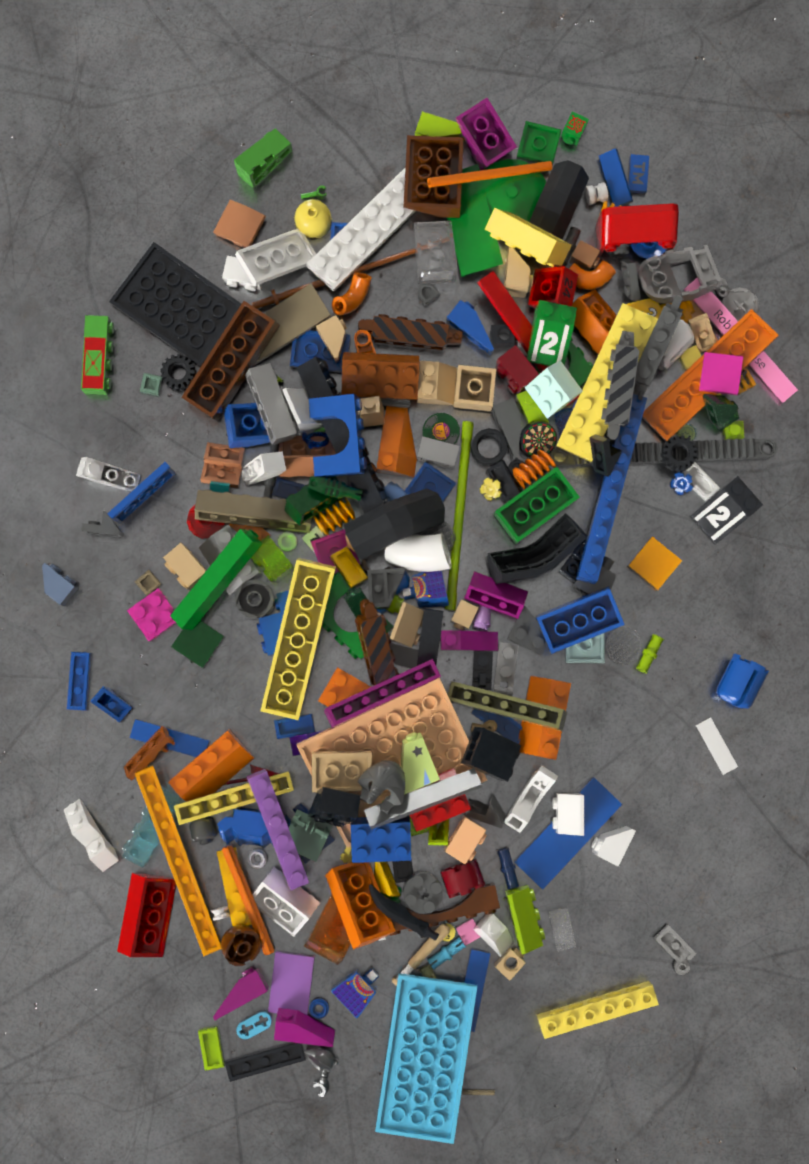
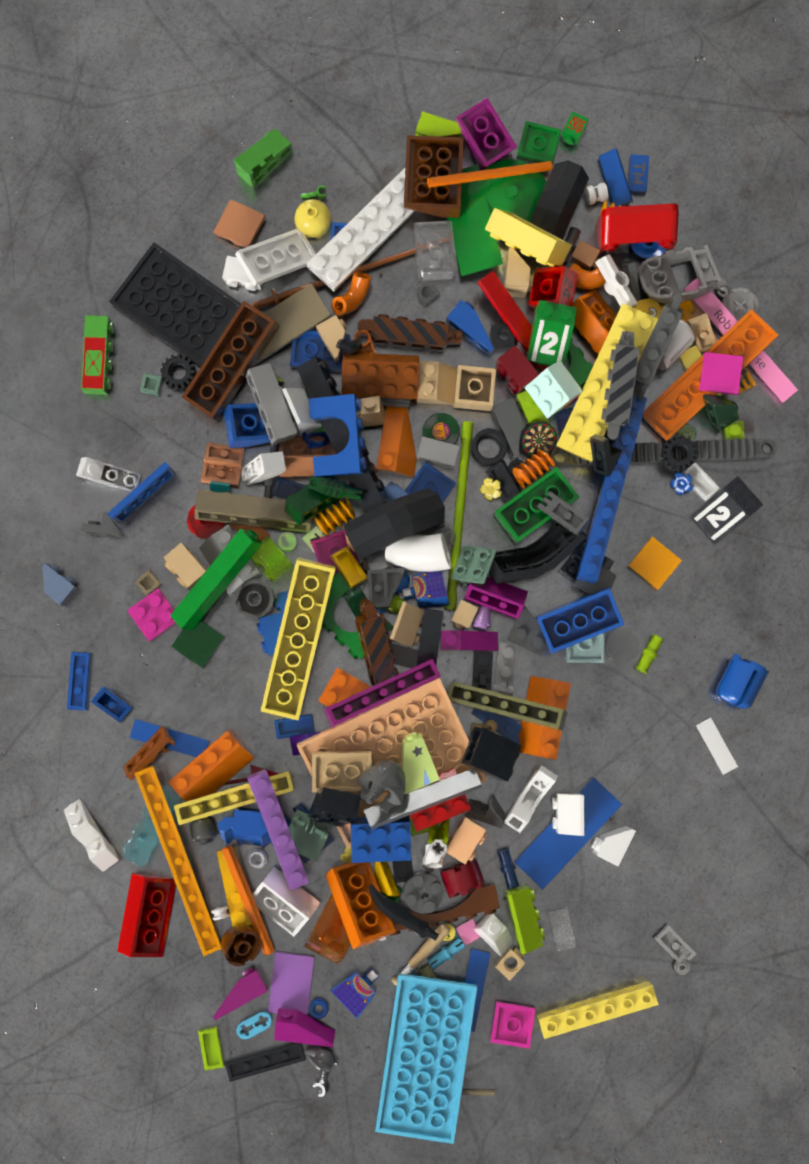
none -> black arm [336,339,362,354]
none -> white piece [422,839,447,872]
none -> sand green hinge [451,545,497,586]
none -> dark pink plate [490,1001,535,1049]
none -> dark grey hinge [537,491,590,536]
none -> white piece [595,254,638,308]

